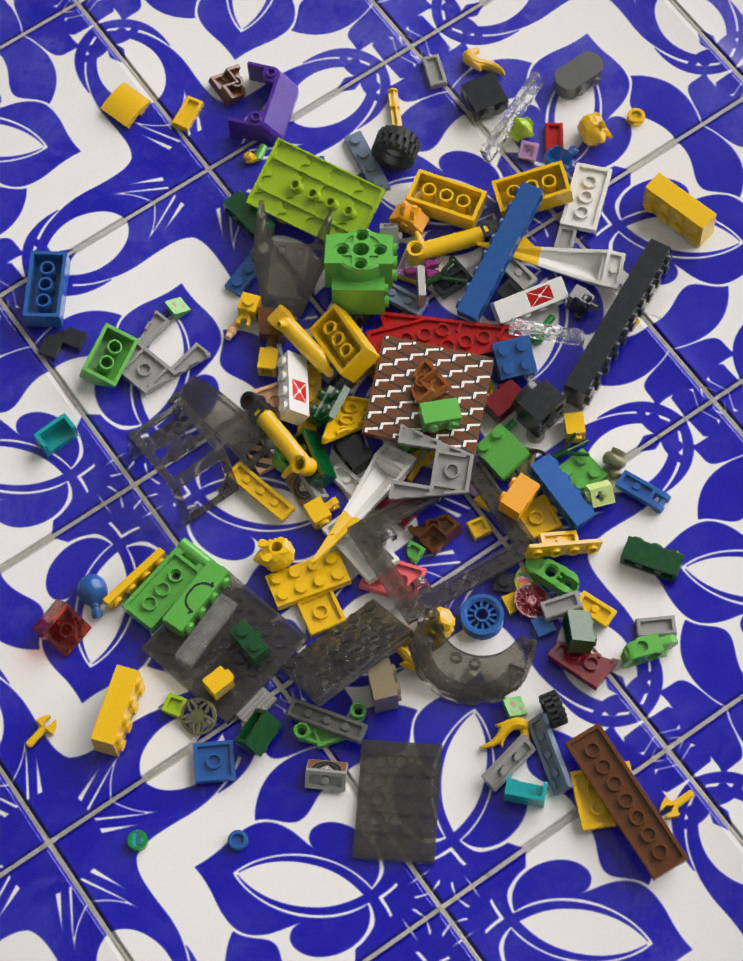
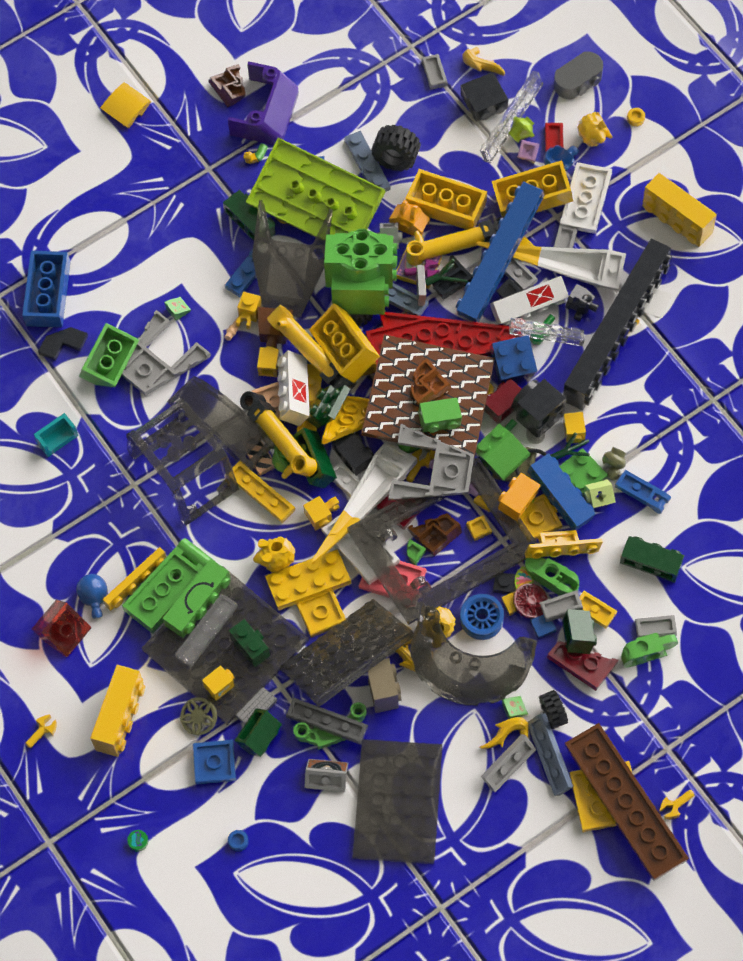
lime tile [161,692,188,719] -> none
yellow tile [172,96,204,132] -> none
panel [285,472,329,511] -> none
yellow piece [387,88,402,126] -> none
teal panel [504,775,548,808] -> none

